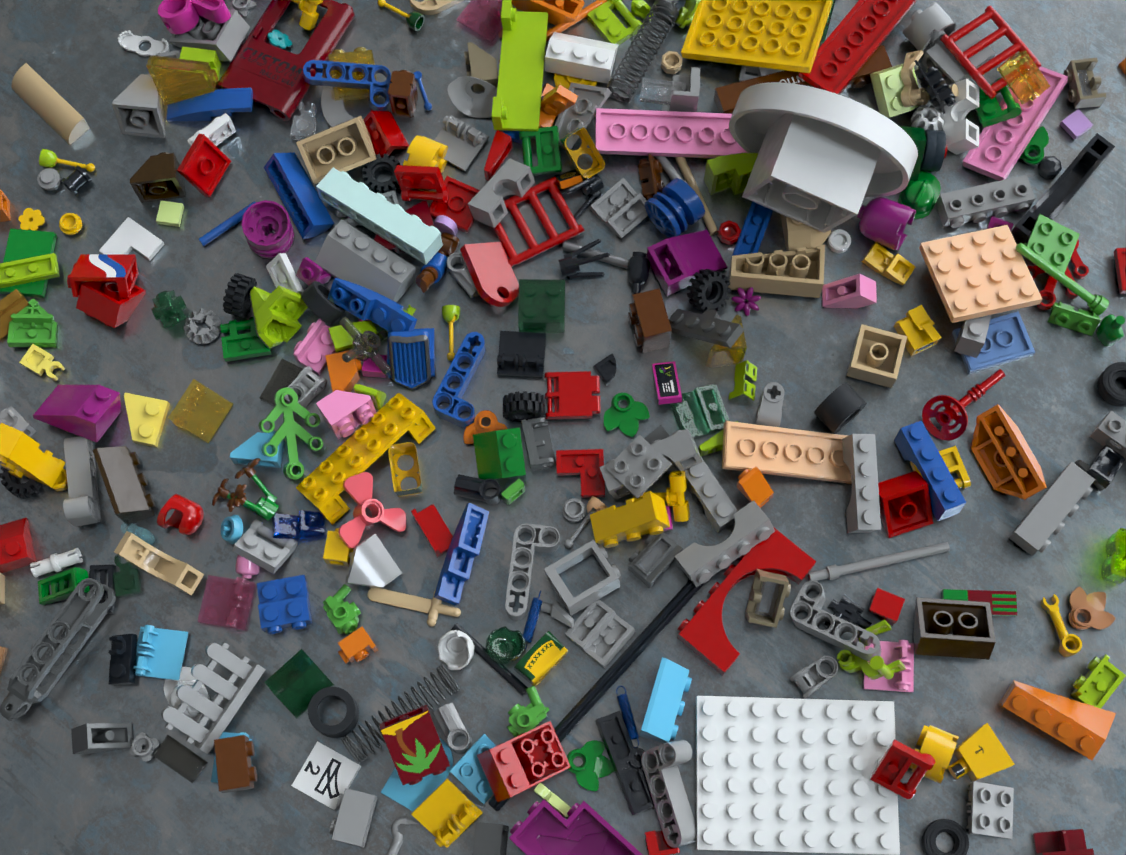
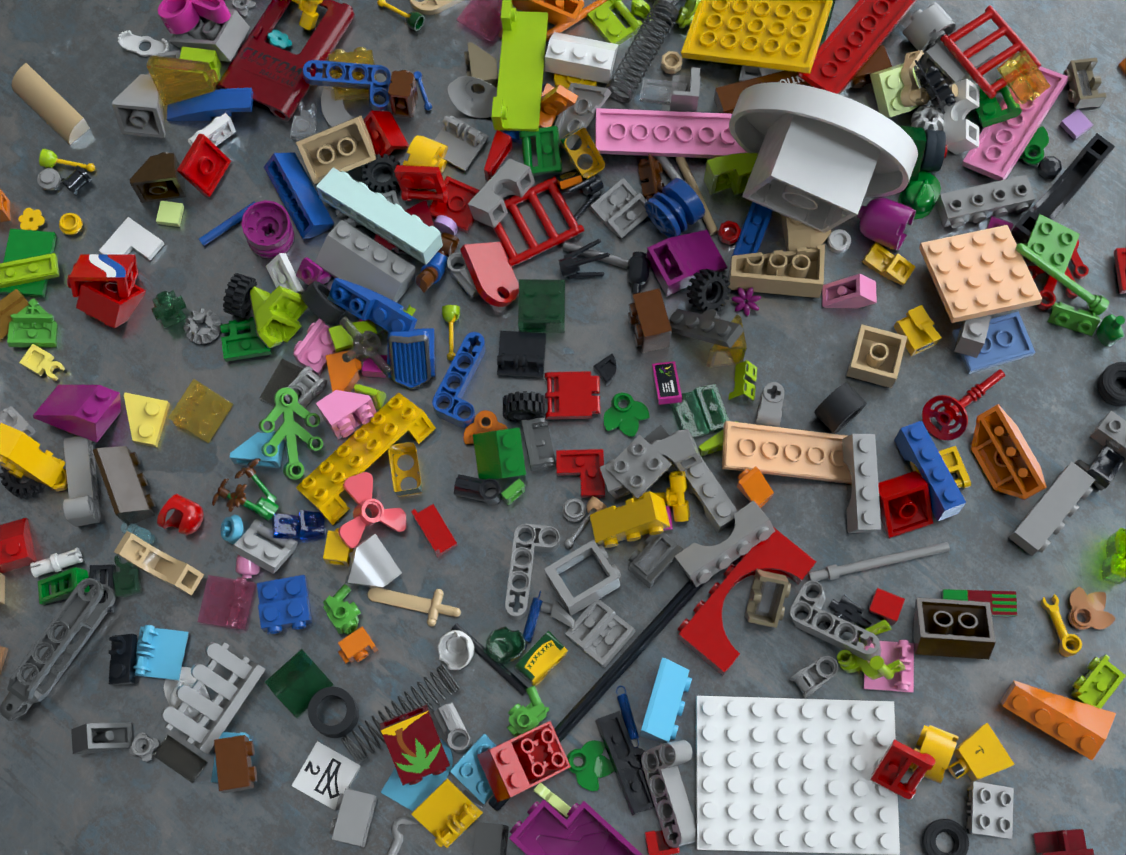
blue slope [434,503,489,606] -> none

